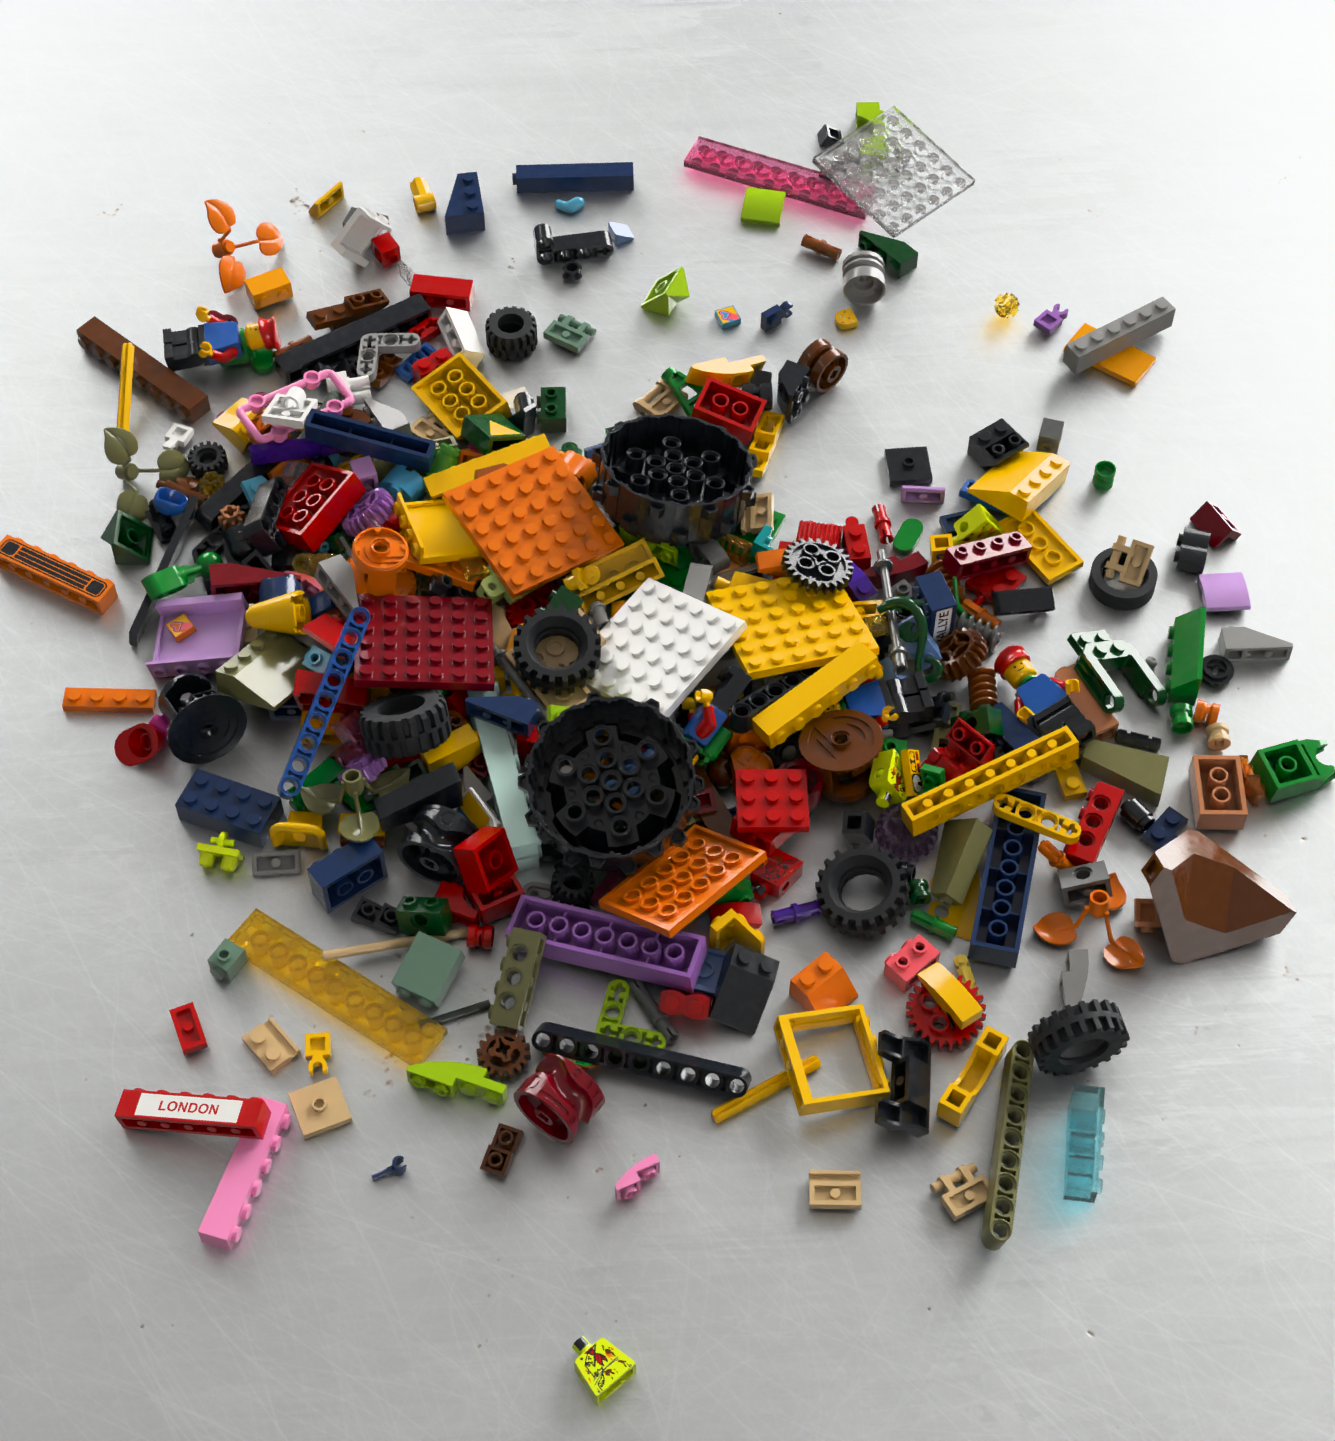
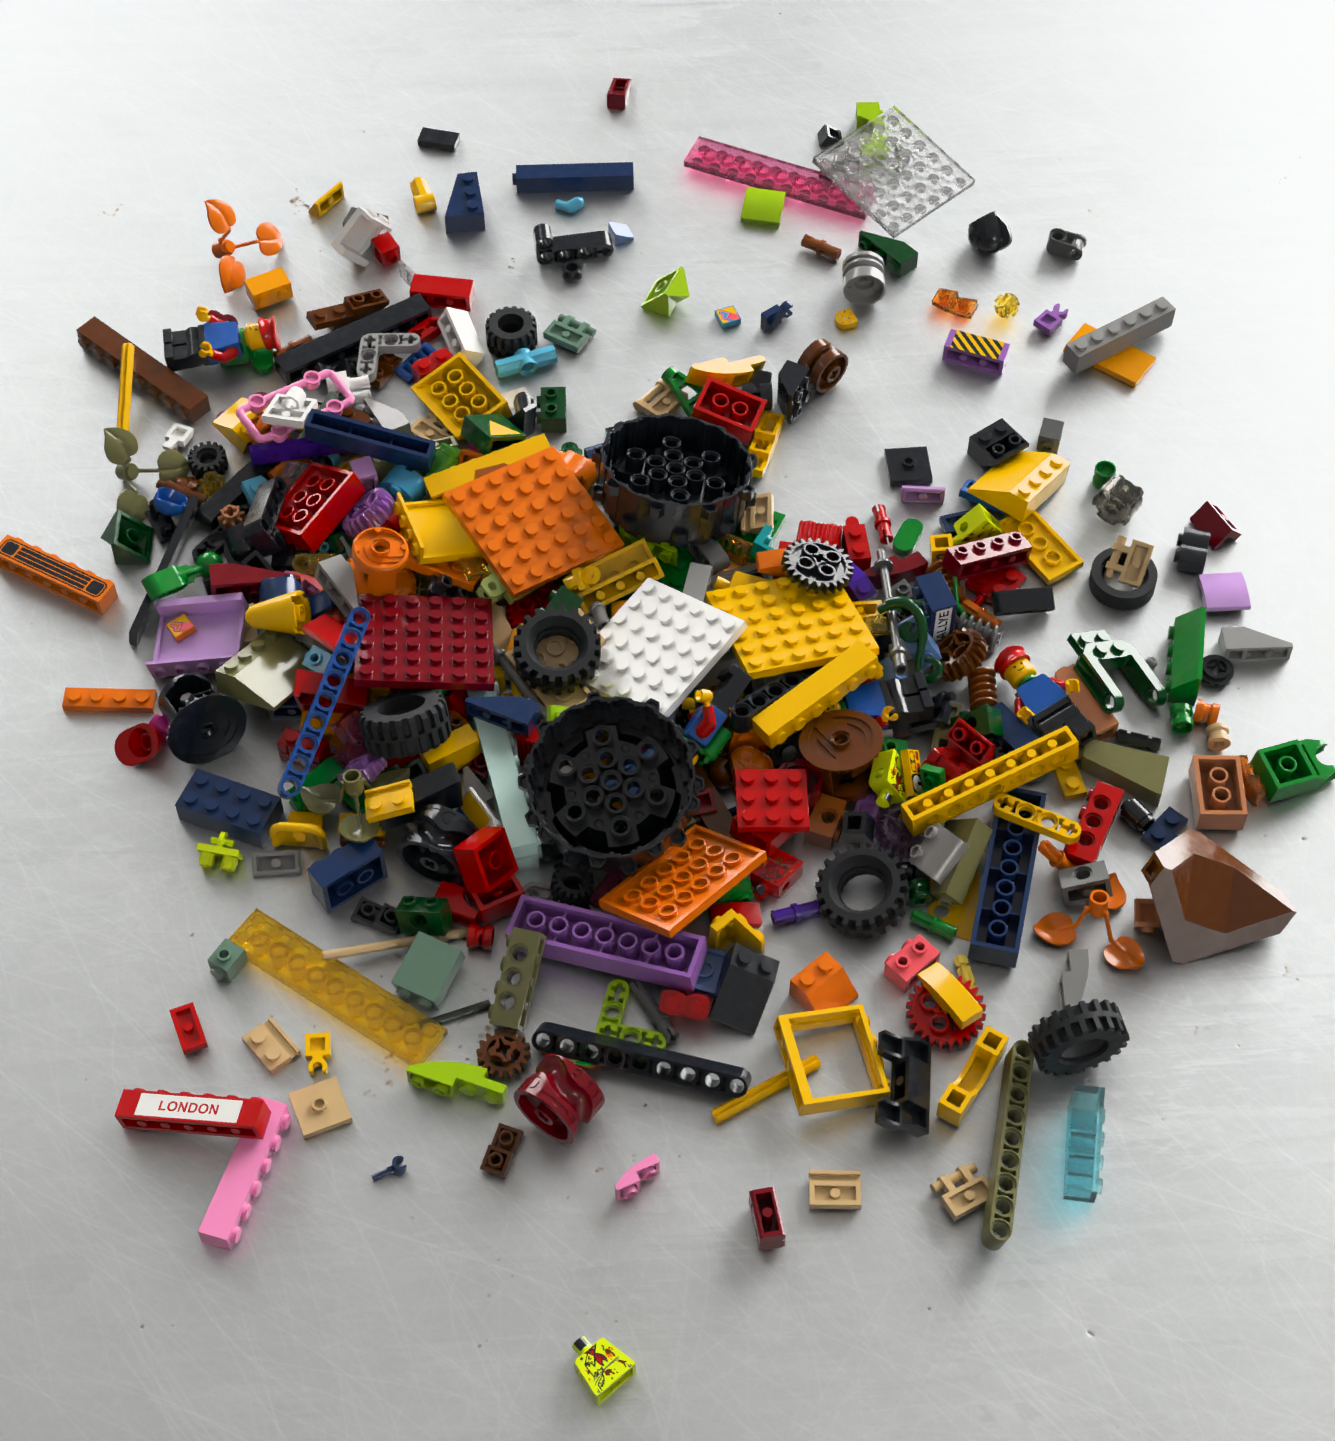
none -> red brick [277,727,331,769]
none -> yellow plate [364,779,415,824]
none -> black tile [417,127,460,151]
none -> medium azure piece [493,345,558,378]
none -> dark red slope [607,78,632,110]
none -> dark red brick [749,1187,786,1251]
none -> dark orange brick [804,793,847,851]
none -> medium lavender plate [854,793,881,824]
none -> light grey brick [908,822,970,884]
none -> clear orange slope [931,288,979,319]
none -> brick [942,329,1010,375]
none -> black helmet [968,211,1013,255]
none -> dark grey piece [1046,228,1087,260]
none -> clear smoke brick [1092,474,1144,526]

